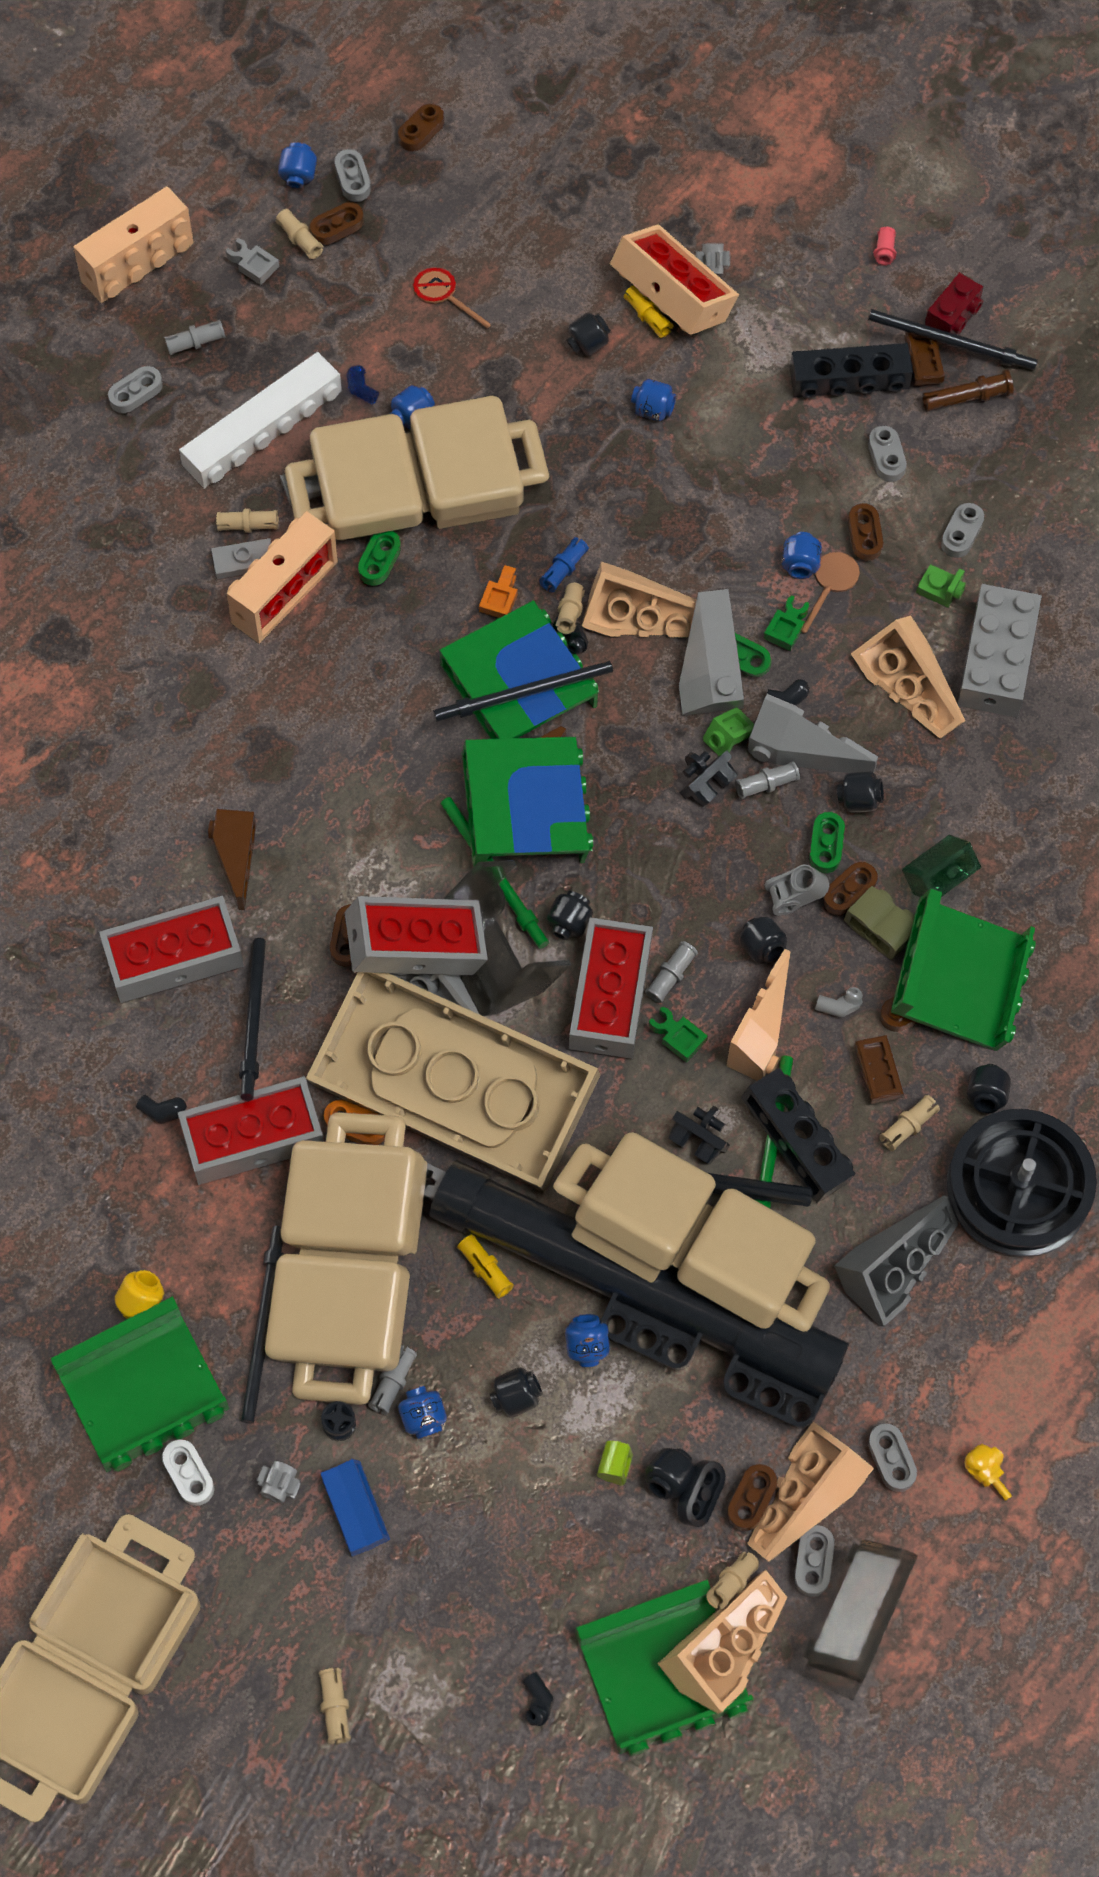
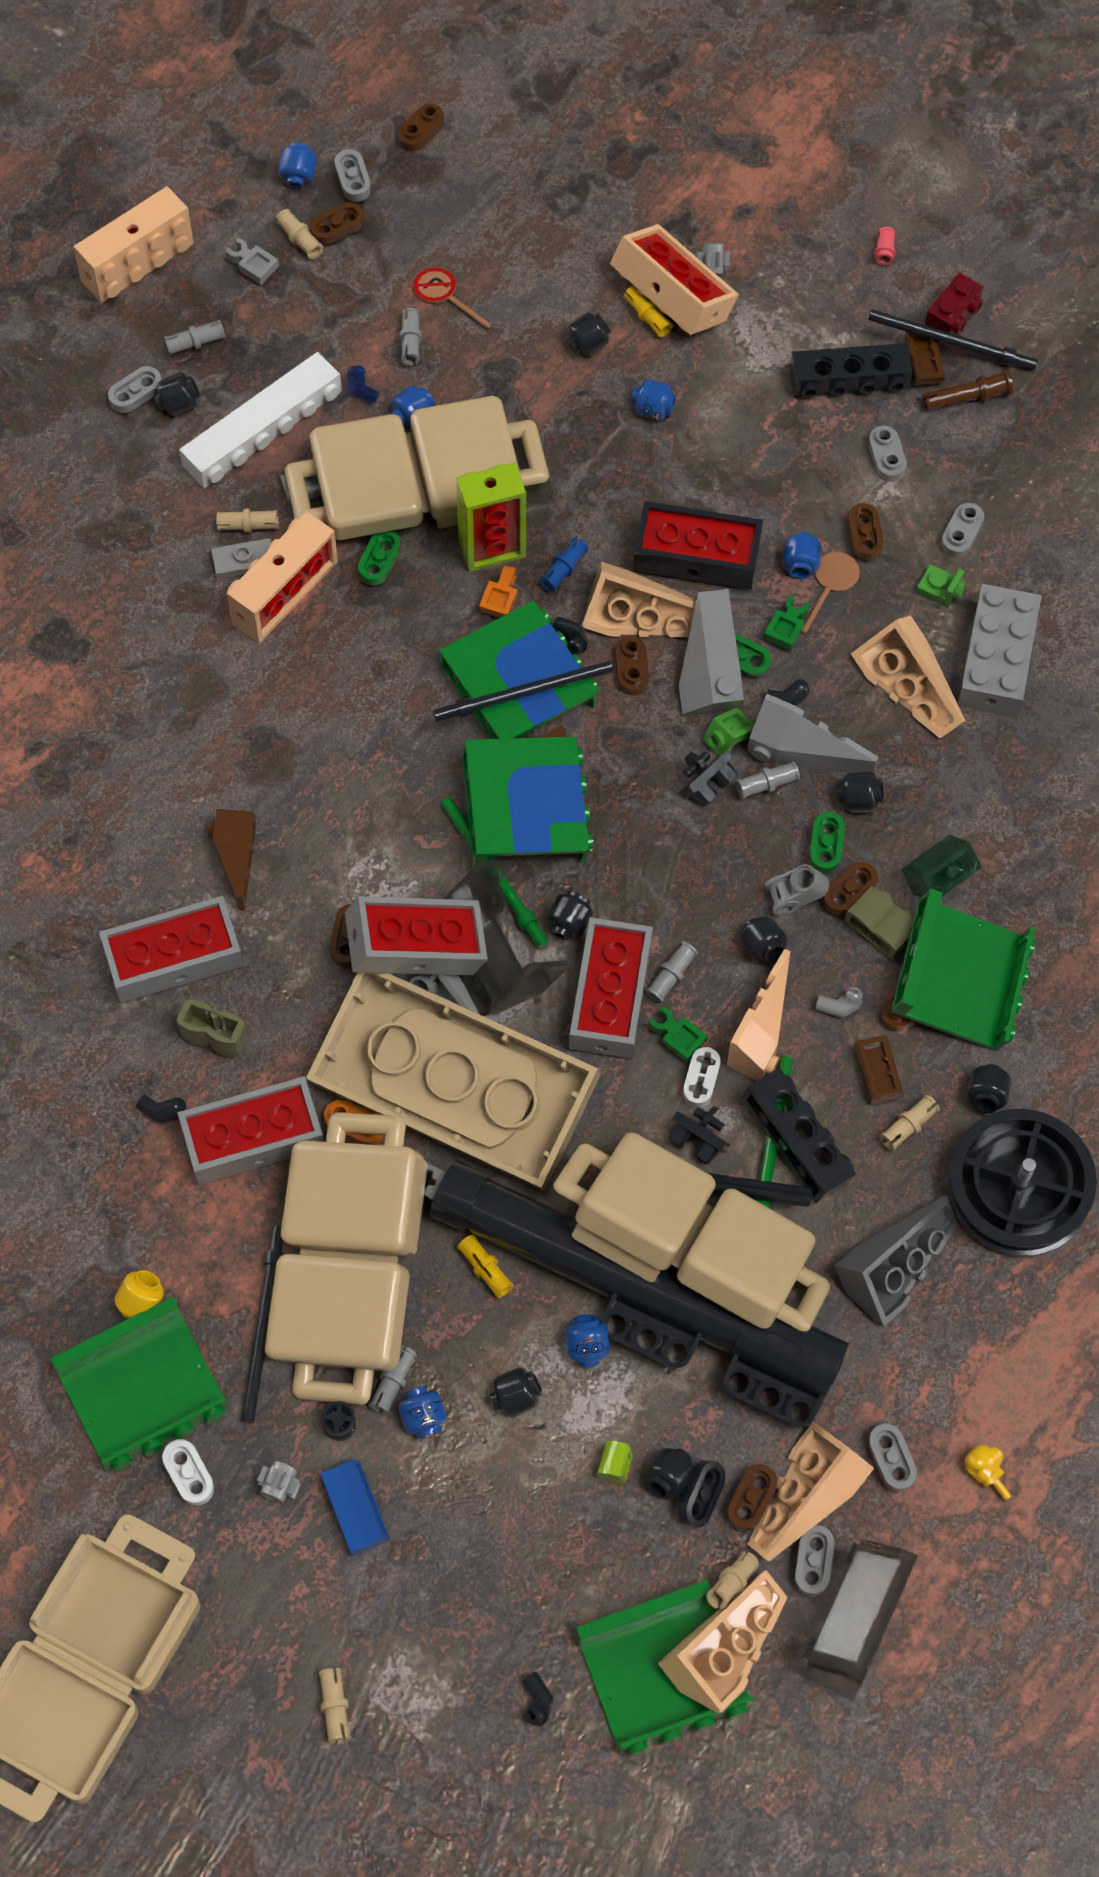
black bar [239,938,266,1101] -> none
tan pin [556,583,585,634] -> none
none -> black head [154,372,200,416]
none -> olive brick [176,1000,248,1058]
none -> light grey pin [399,308,422,366]
none -> lime brick [456,462,526,572]
none -> reddish brown plate [616,636,649,696]
none -> brick [633,501,763,590]
none -> white beam [683,1047,720,1109]

